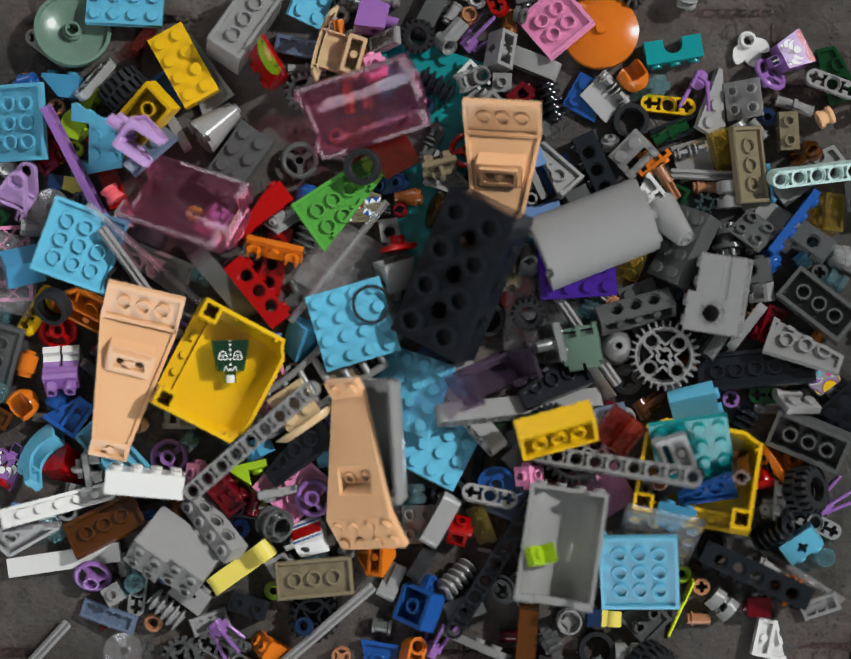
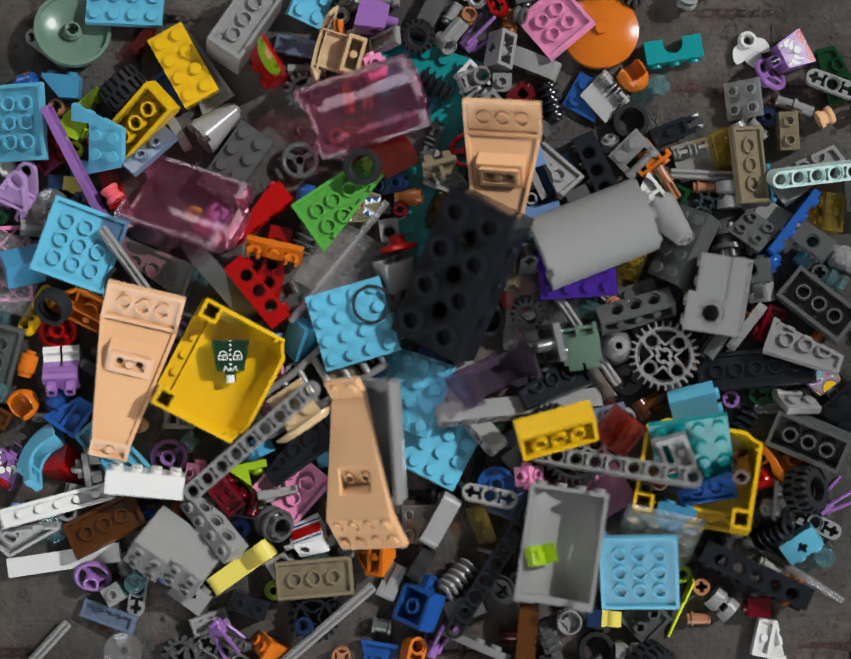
light grey beam [74,57,116,102] -> none
clear piece [85,201,202,305] -> none
lavender piece [106,112,168,168] -> none
nougat plate [144,613,163,632] -> none
light grey piece [145,588,187,631] -> none
light grey hinge [264,202,300,235] -> none
medium lavender piece [295,479,328,518] -> none
clear light blue wheel [407,483,427,504] -> none
red brick [446,514,474,547] -> none
yellow beam [640,94,696,117] -> none
dark green pin [650,118,689,147] -> none
medium lavender plant [678,70,711,112] -> none
light grey wing [693,68,726,144] -> none
reddish brown plate [789,140,823,166] -> none
light grey plate [800,590,842,621] -> none

